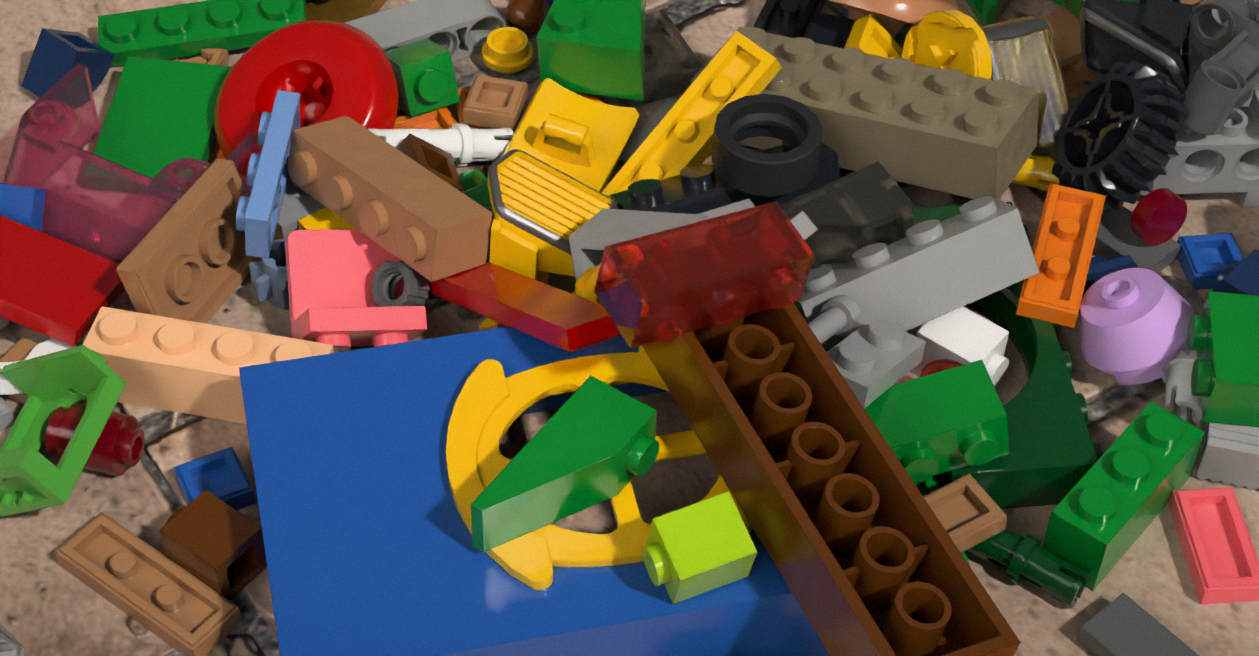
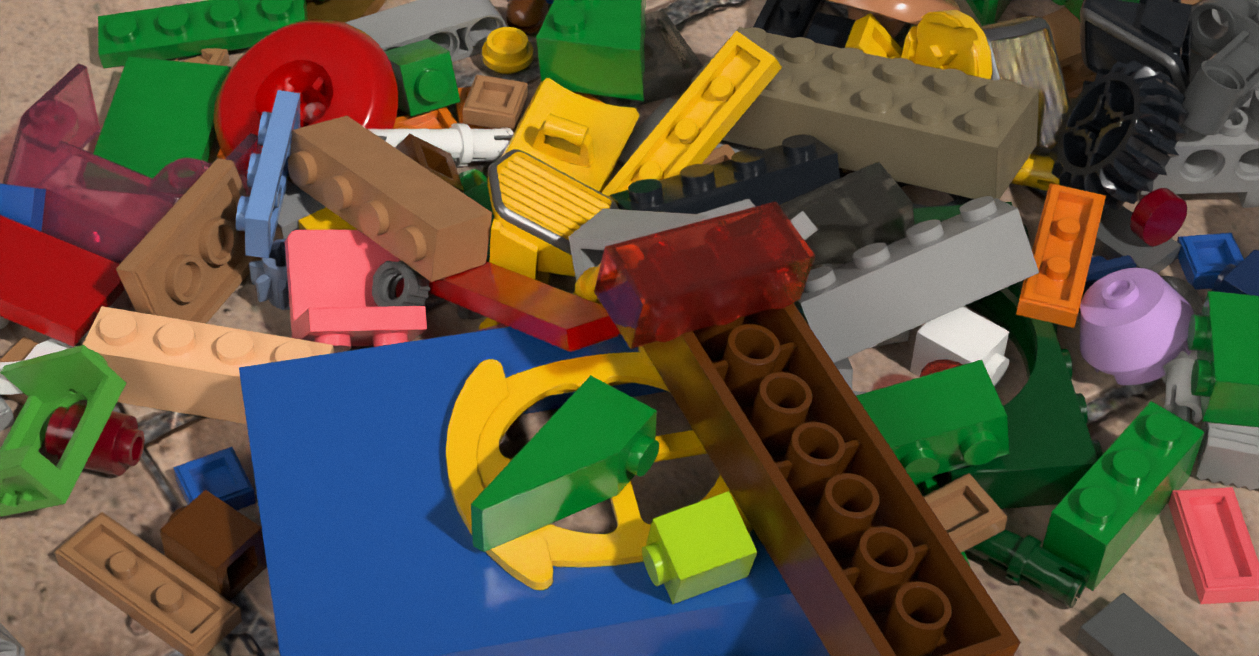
dark blue brick [21,28,115,109] -> none
black tyre [712,94,823,197] -> none
light grey plate [808,295,926,409] -> none

